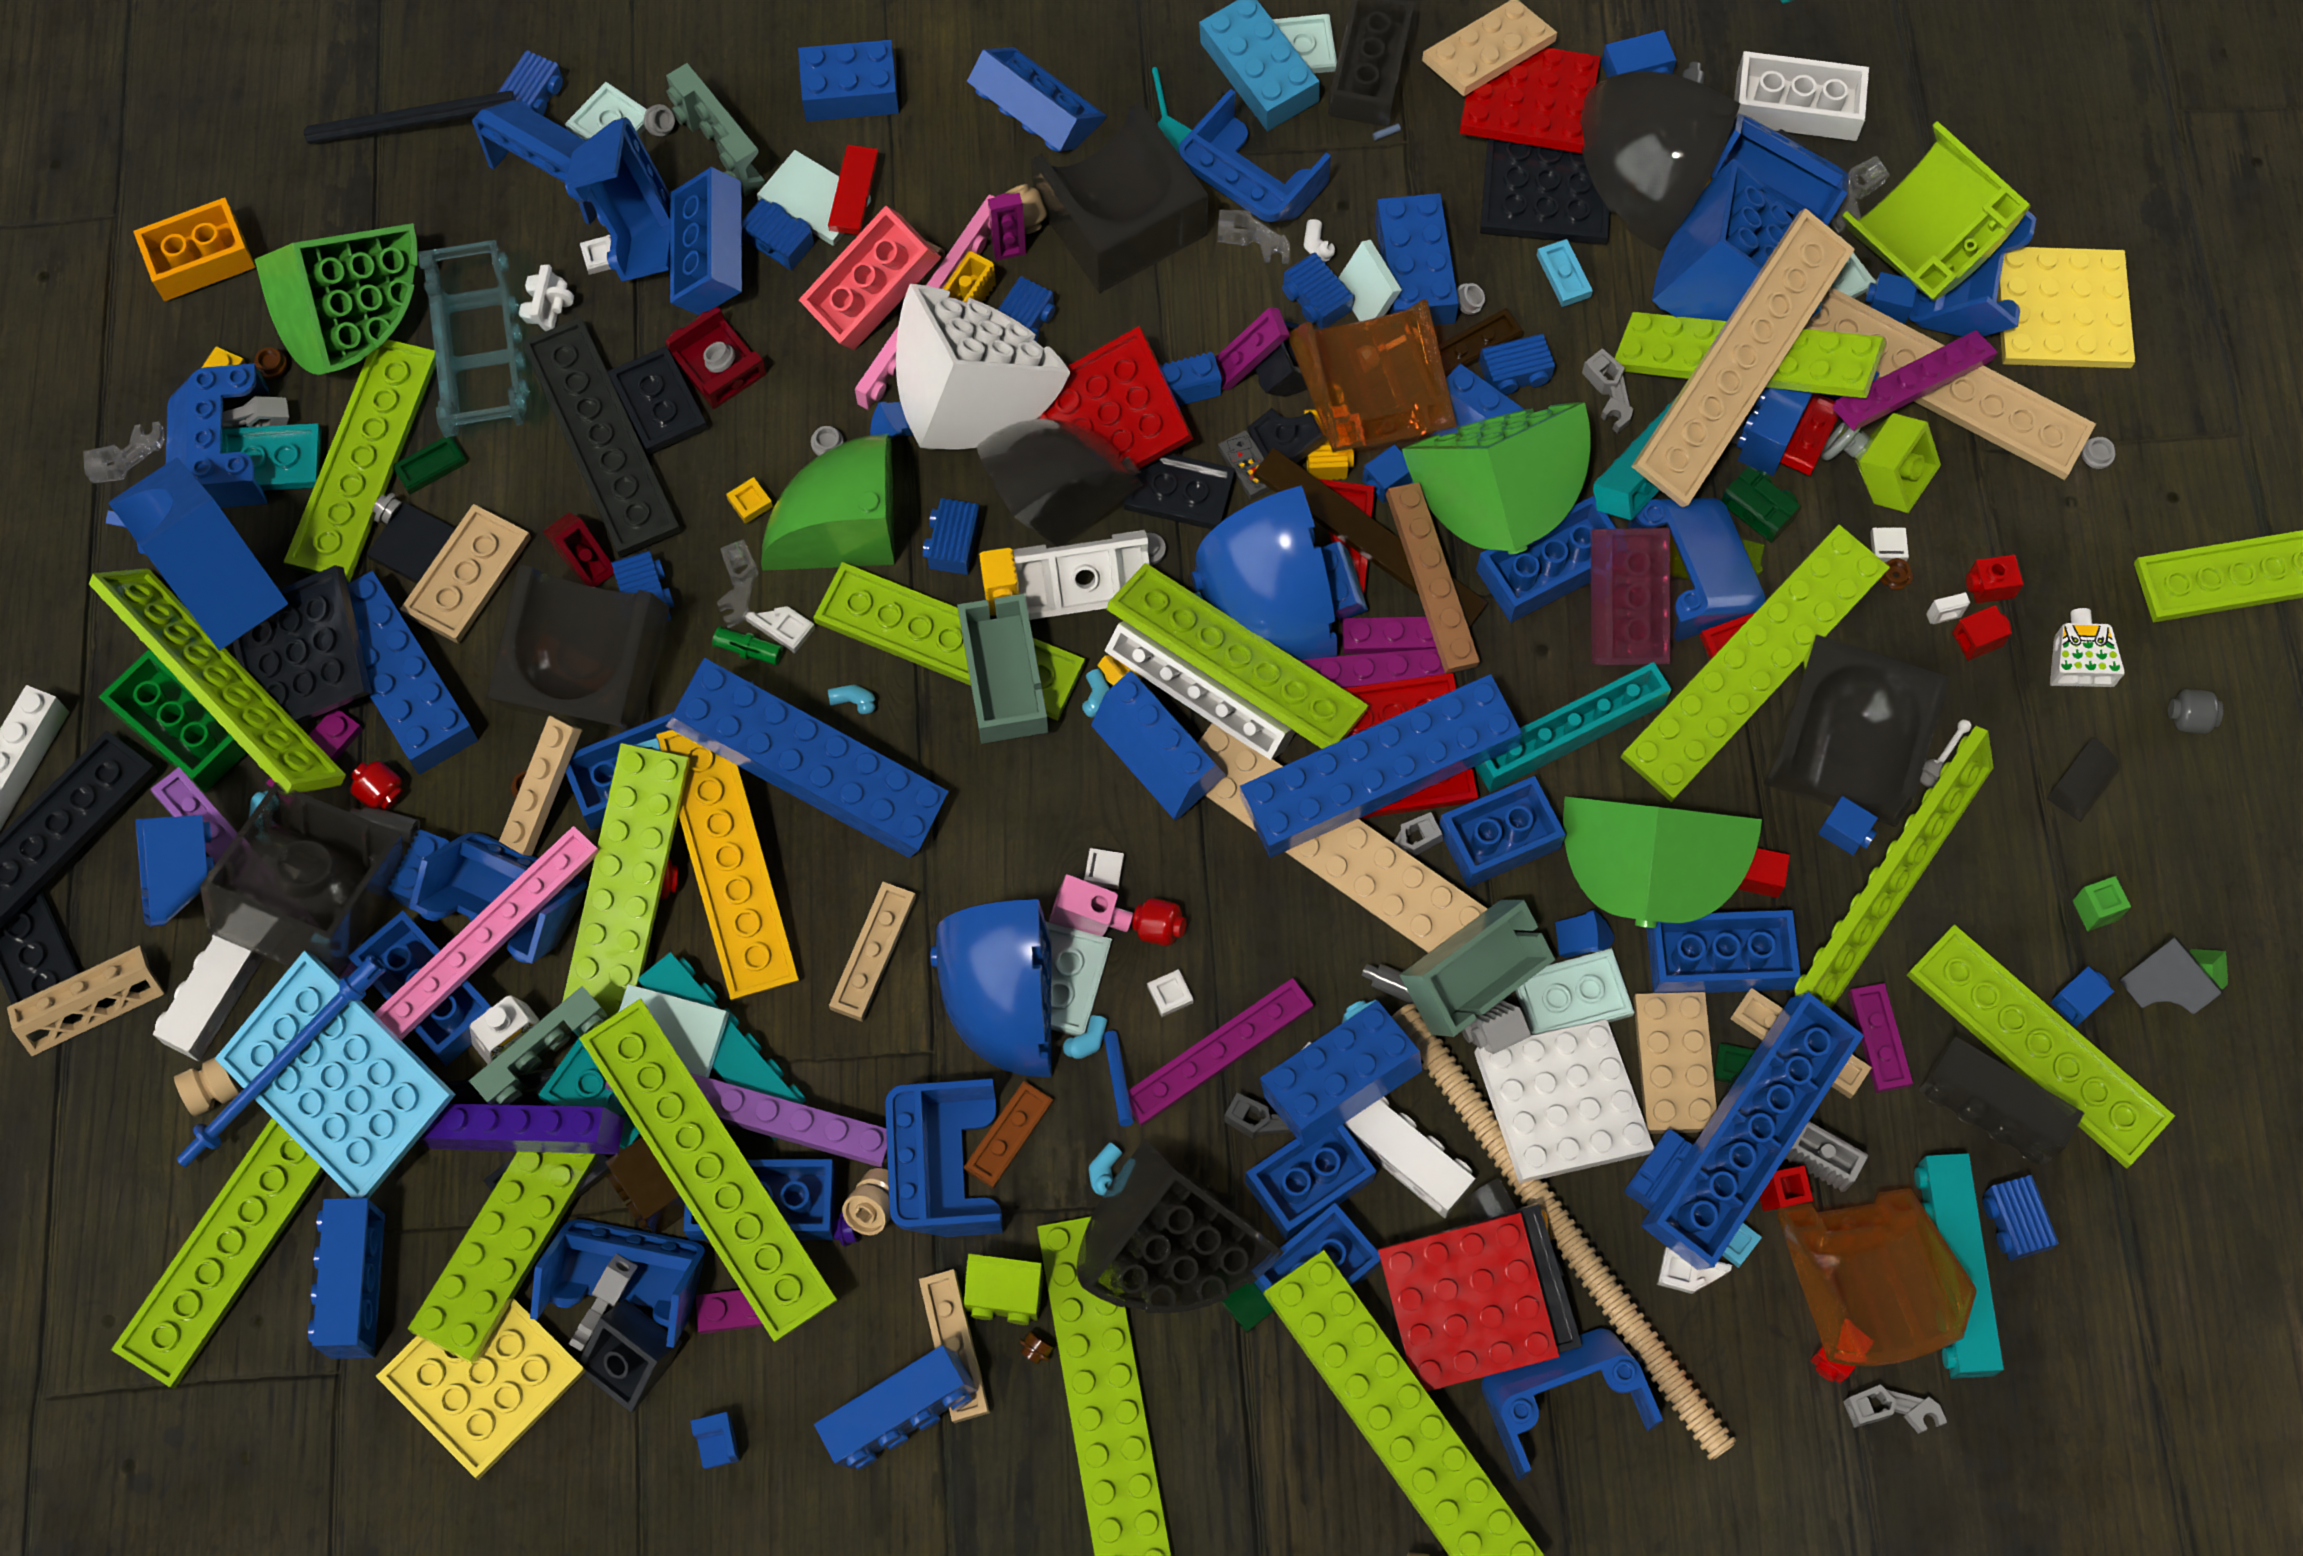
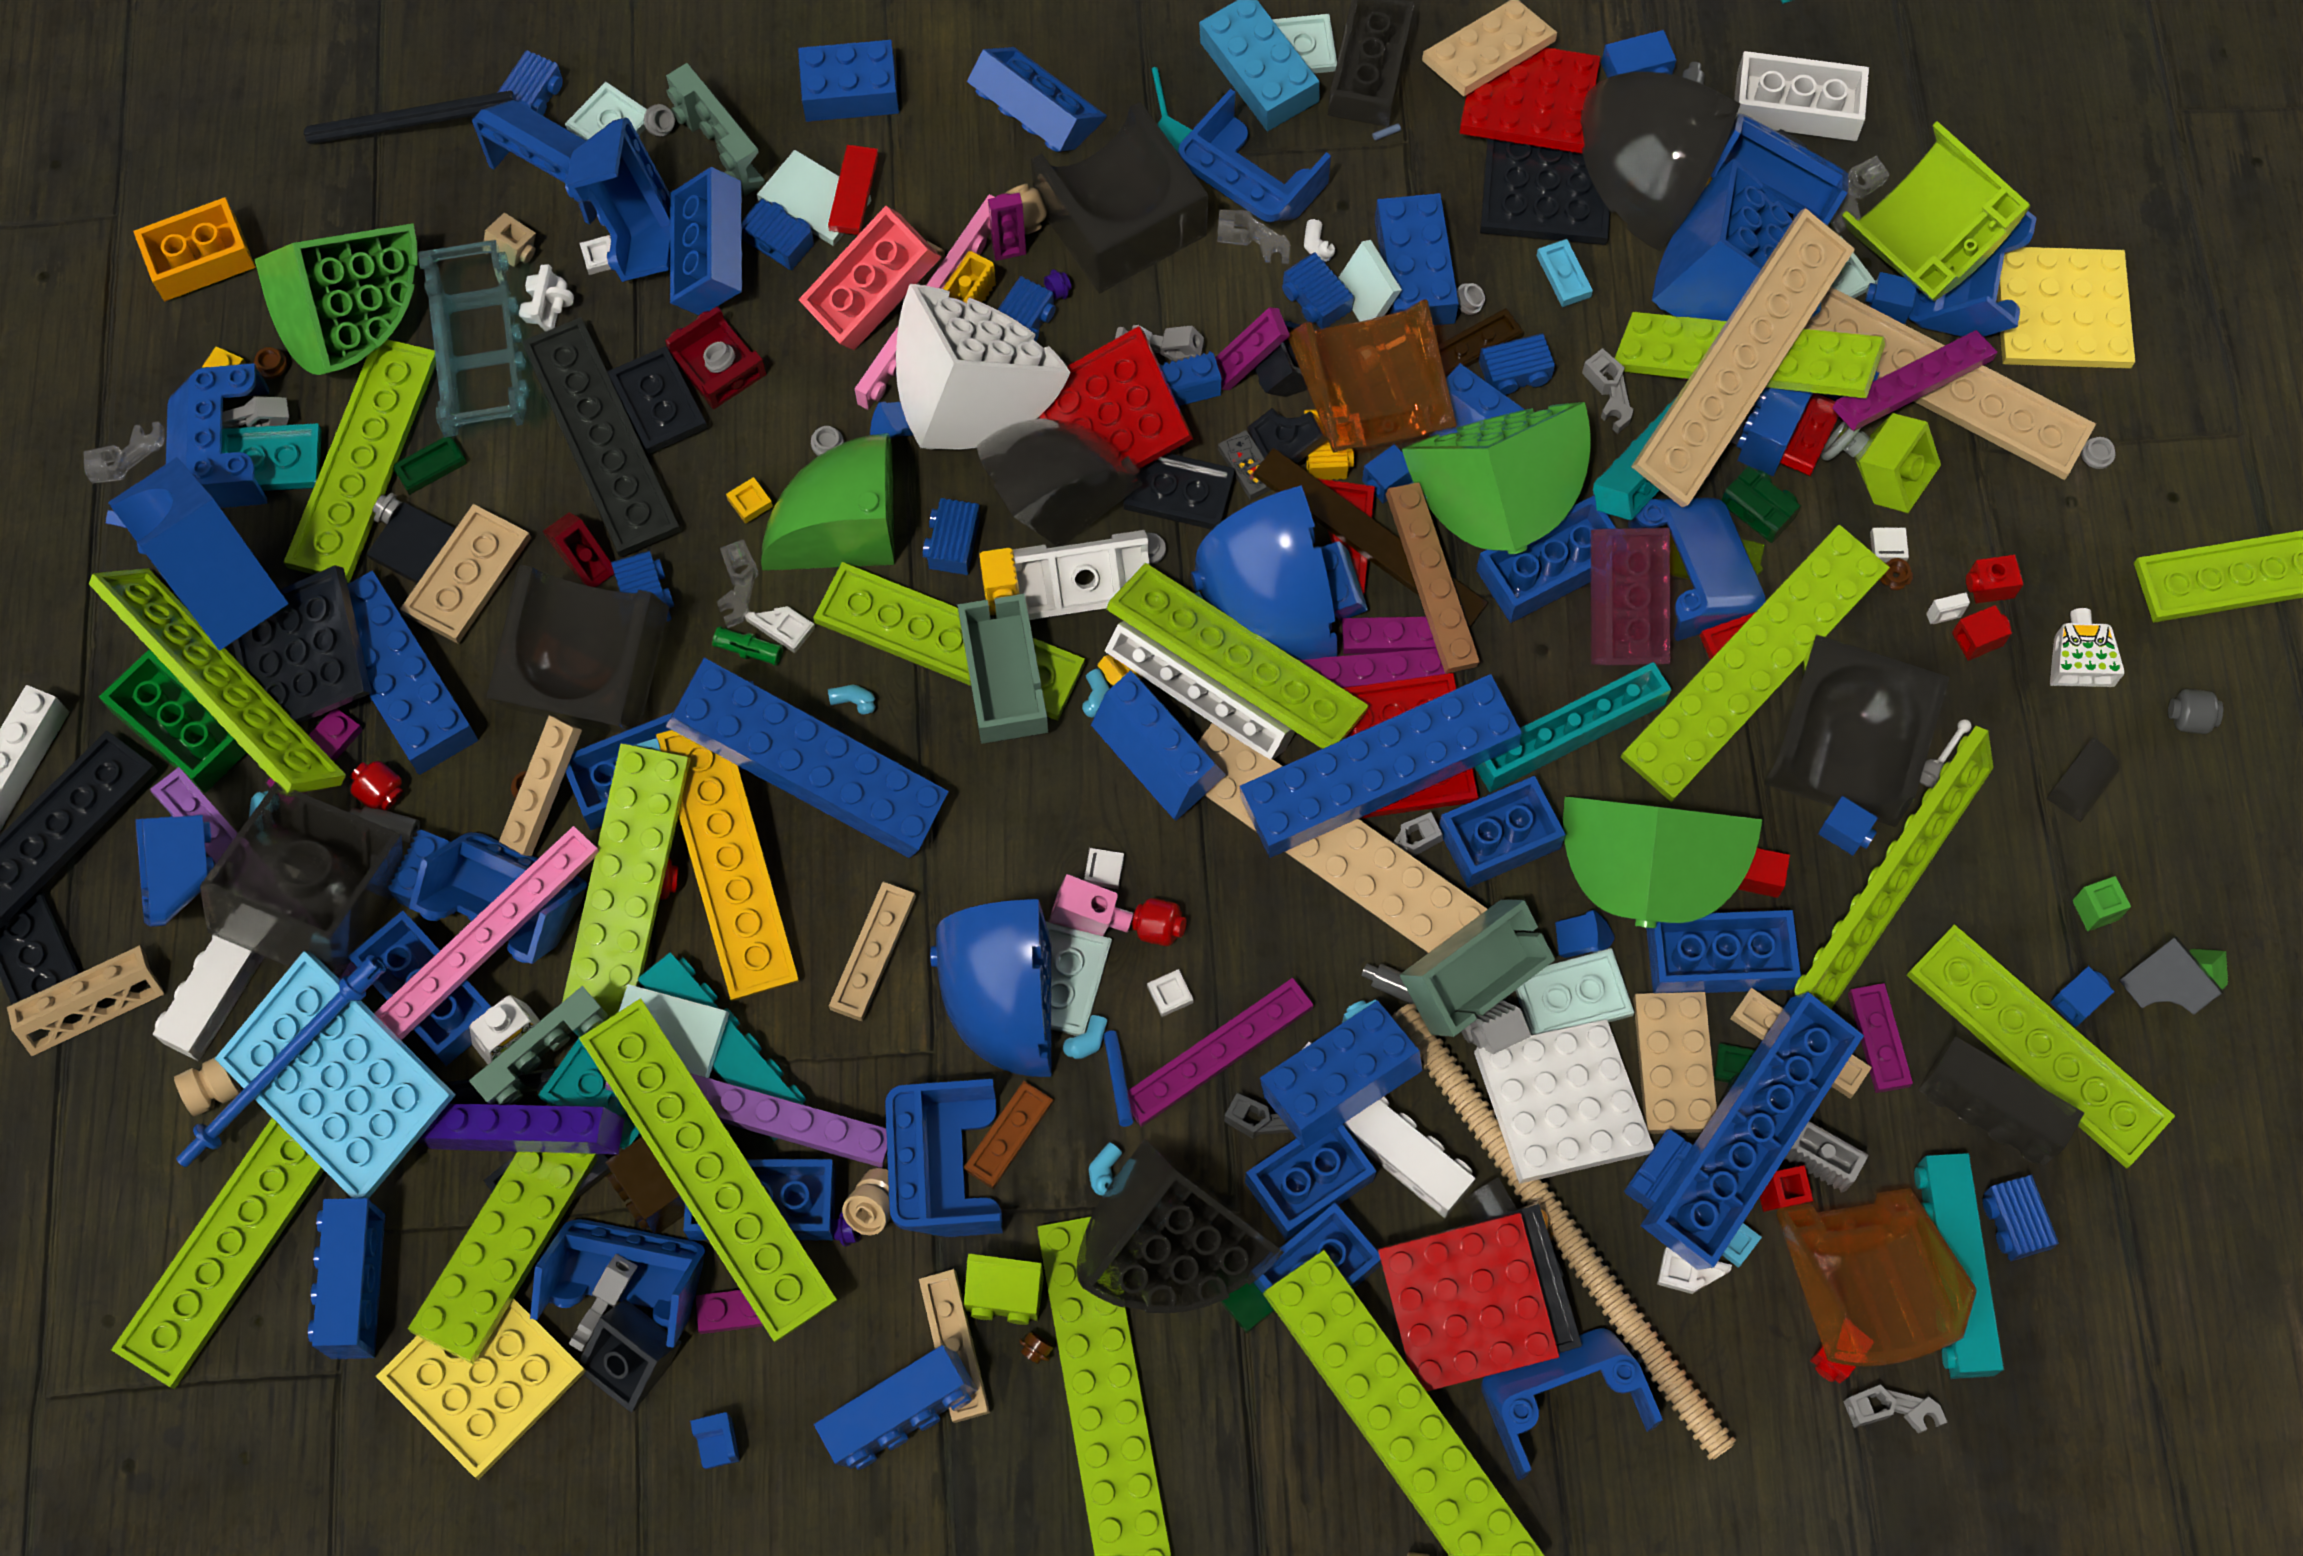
none -> tan brick [482,212,536,267]
none -> dark purple plate [1044,269,1071,300]
none -> light grey piece [1115,325,1204,362]

